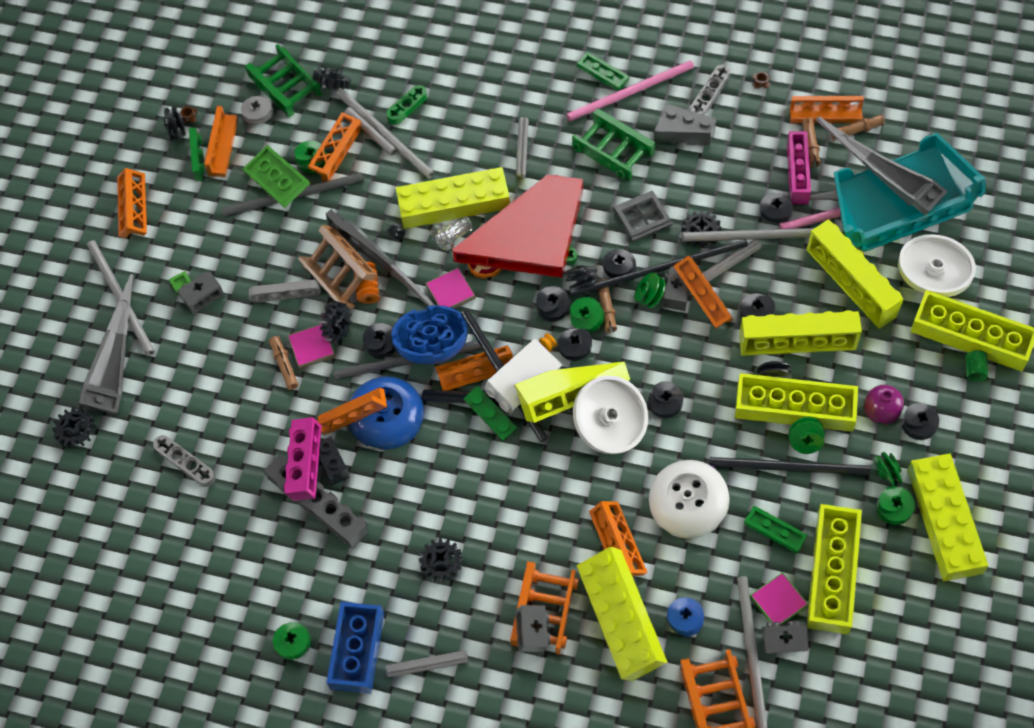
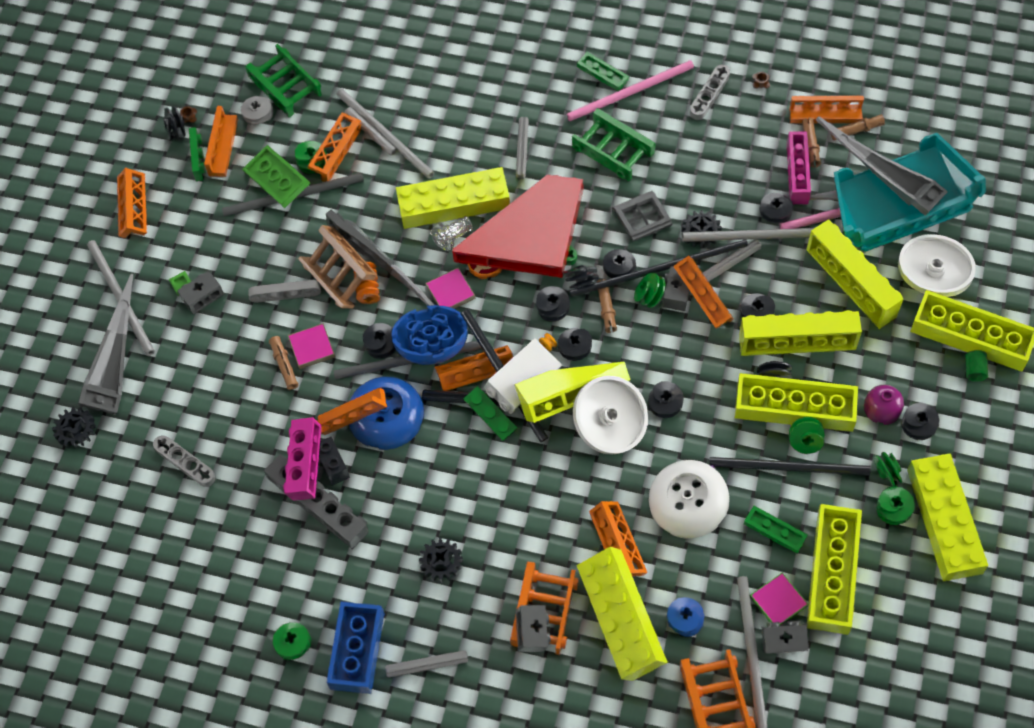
black gear [312,67,351,91] -> none
black gear [319,301,352,343] -> none
green beam [386,85,427,125] -> none
black bush [387,223,406,241] -> none
green piece [570,297,604,333] -> none
wedge [653,104,717,145] -> none

